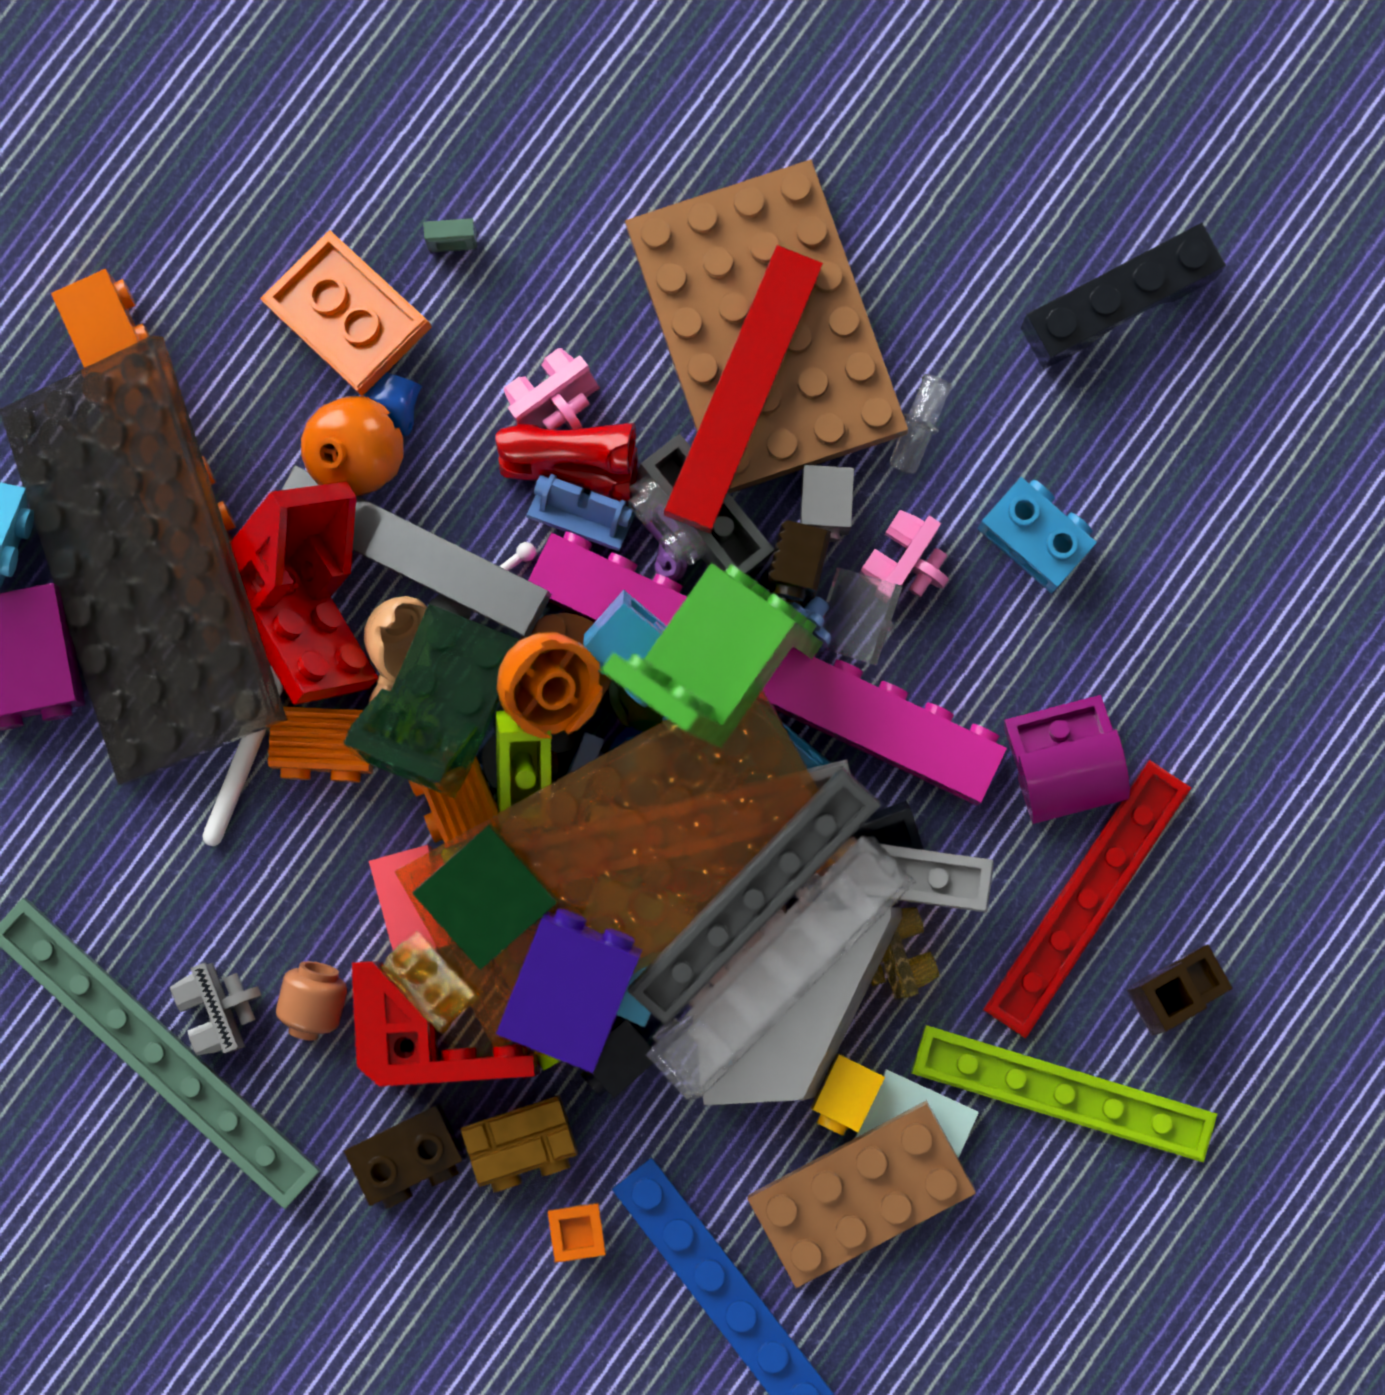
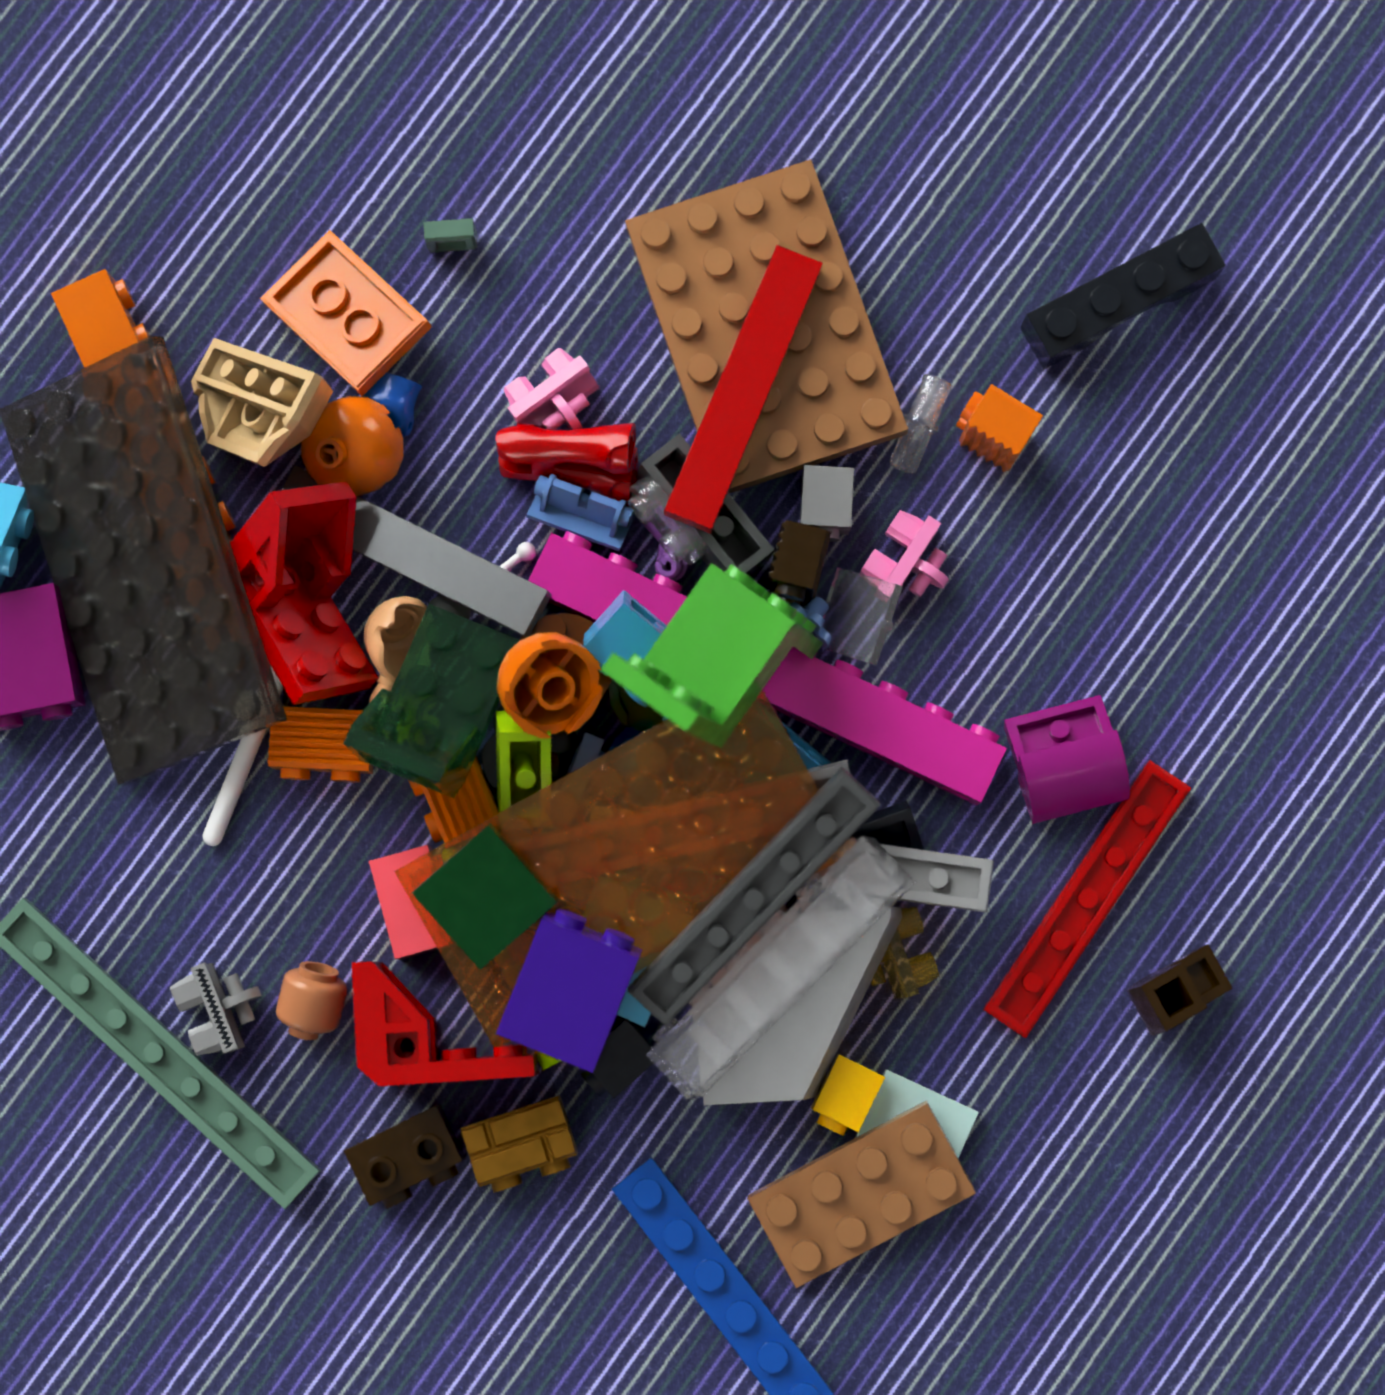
clear yellow hips [381,931,480,1034] -> none
orange tile [547,1202,606,1263] -> none
lime tile [911,1025,1218,1163] -> none
dark azure brick [977,477,1097,594] -> none
none -> tan wedge [191,338,333,467]
none -> orange brick [955,384,1043,472]

